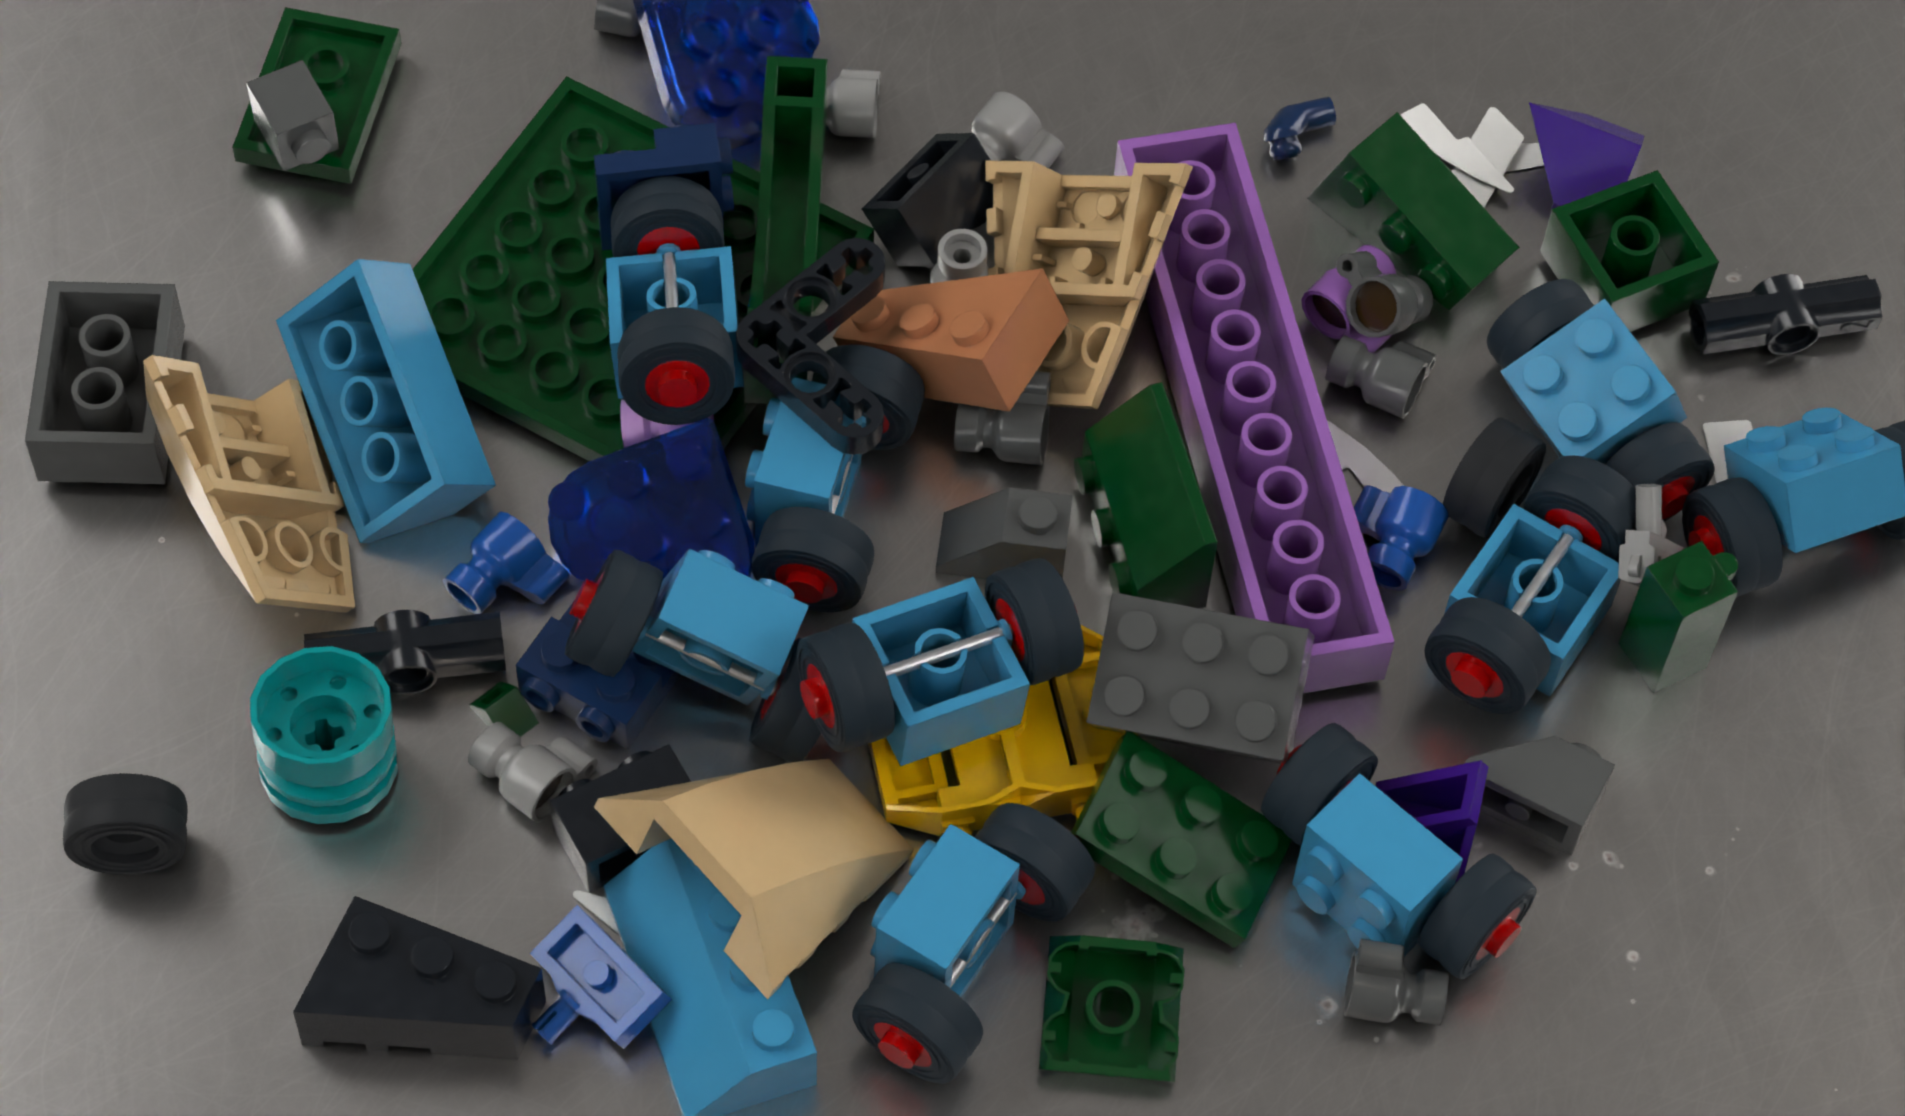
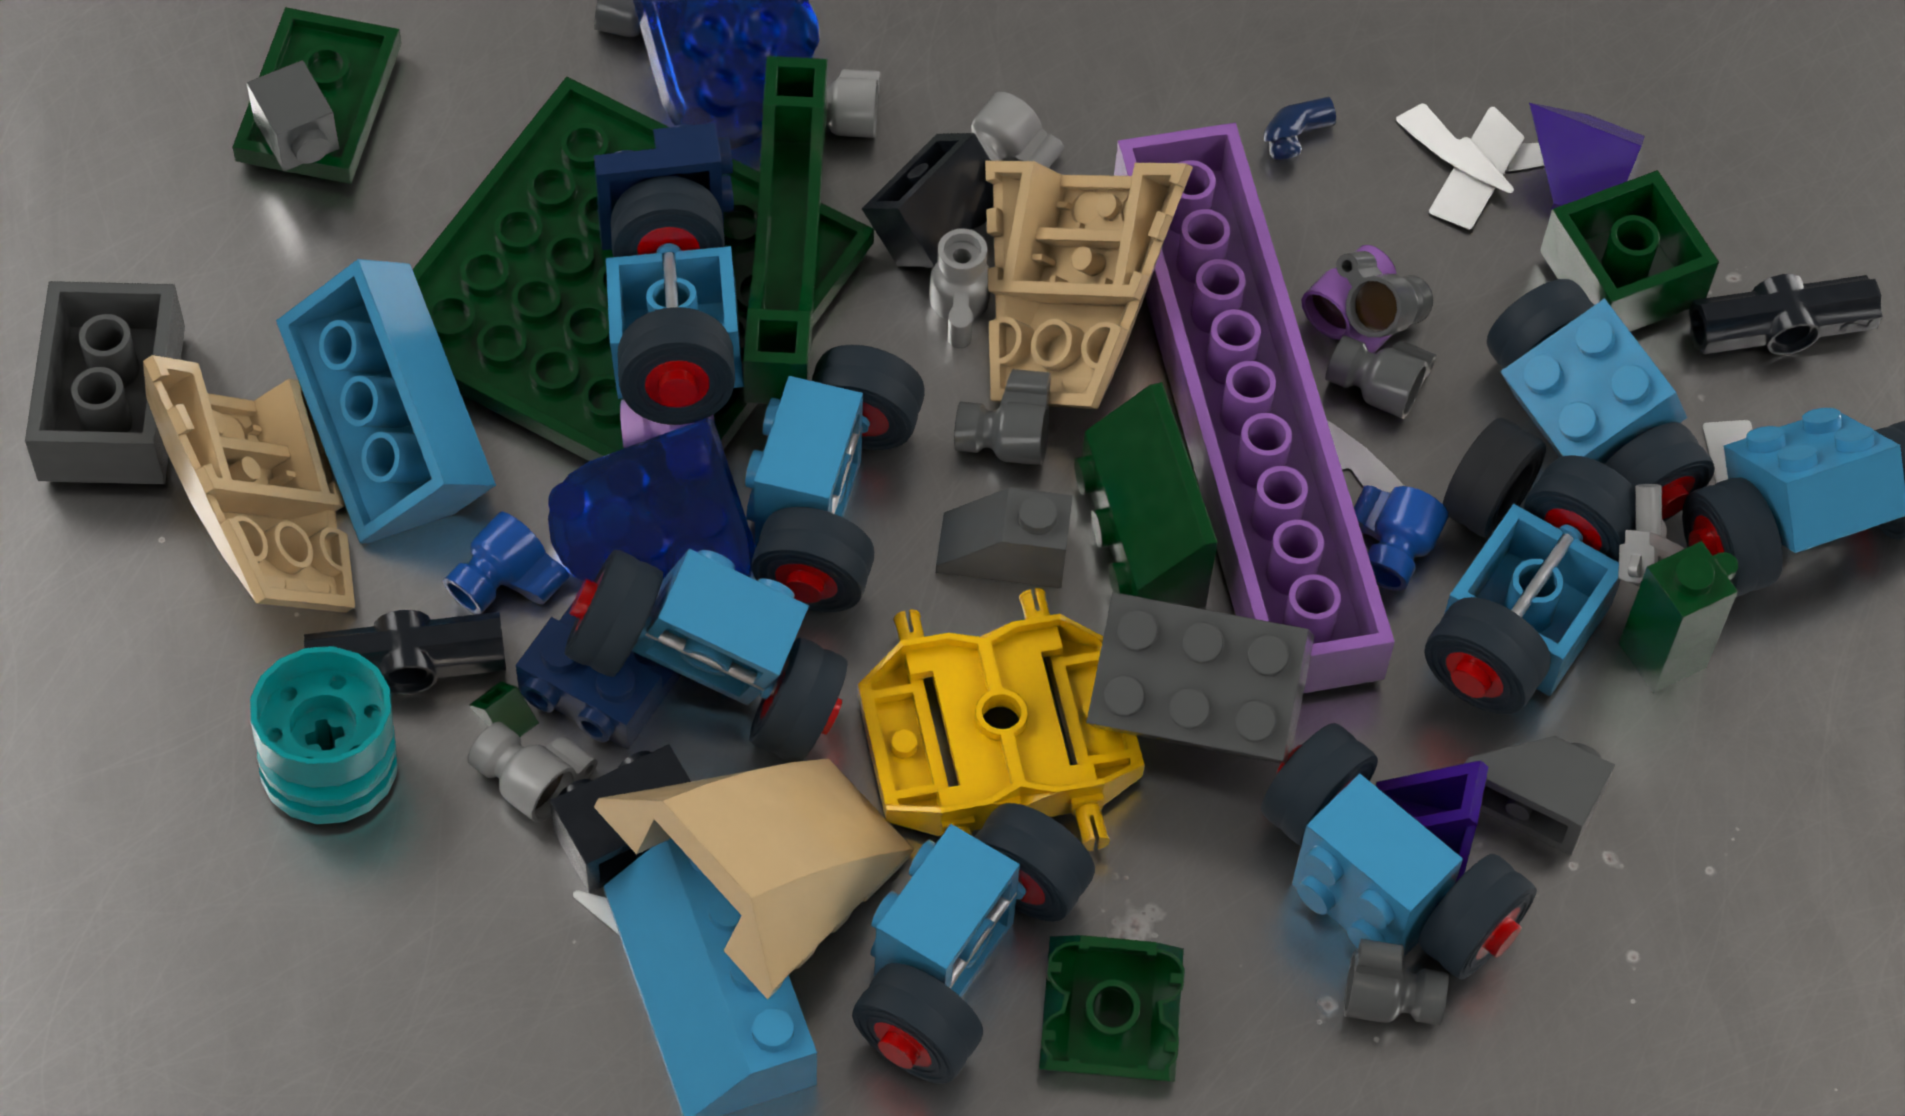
black tyre [63,773,188,875] -> none
black wedge [293,896,546,1060] -> none
plate [530,905,672,1049] -> none
black beam [736,238,886,455] -> none
brick [797,558,1084,766] -> none
nougat wedge [833,268,1069,412] -> none
dark green plate [1071,732,1292,948] -> none
dark green wedge [1307,112,1520,310] -> none

